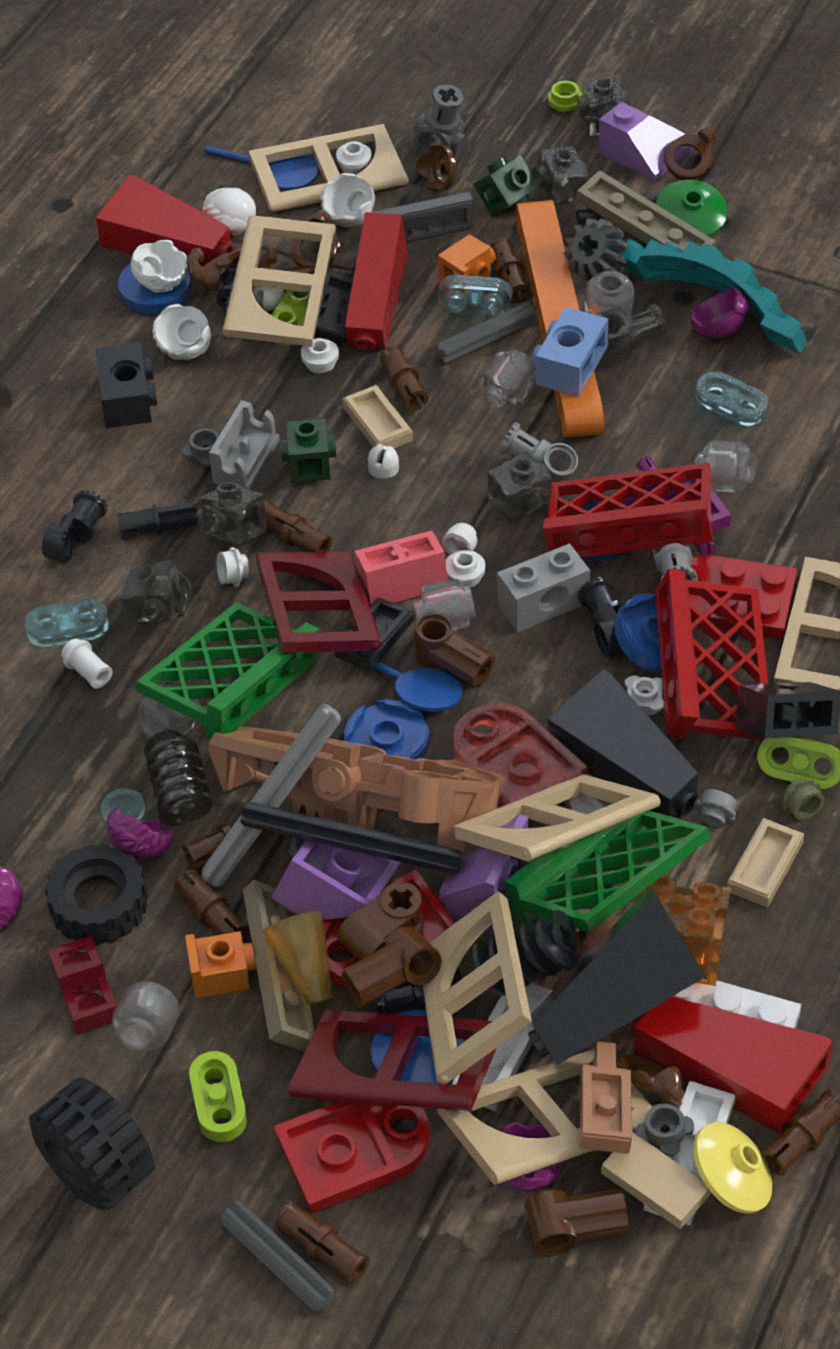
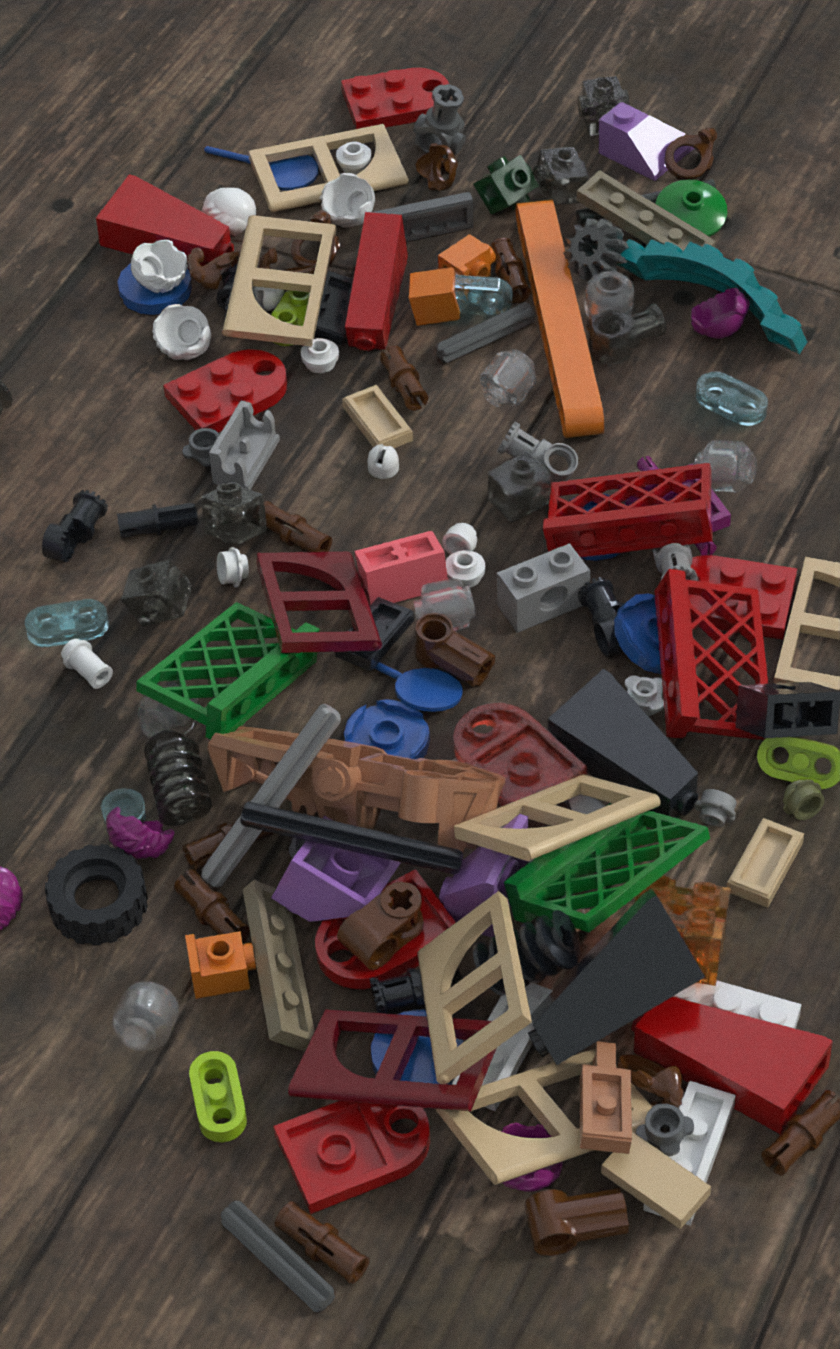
black tyre [29,1077,155,1211] -> none
dark red slope [48,936,121,1034] -> none
black brick [96,342,157,428] -> none
clear yellow piece [262,910,333,1006] -> none
dark green brick [280,418,337,483] -> none
reddish brown piece [341,927,442,1008] -> none
medium blue brick [531,307,608,397] -> none
lime plate [548,81,583,113] -> none
light yellow dish [693,1122,772,1214] -> none
none -> red plate [163,349,287,433]
none -> red plate [341,68,449,129]
none -> orange panel [409,267,460,326]

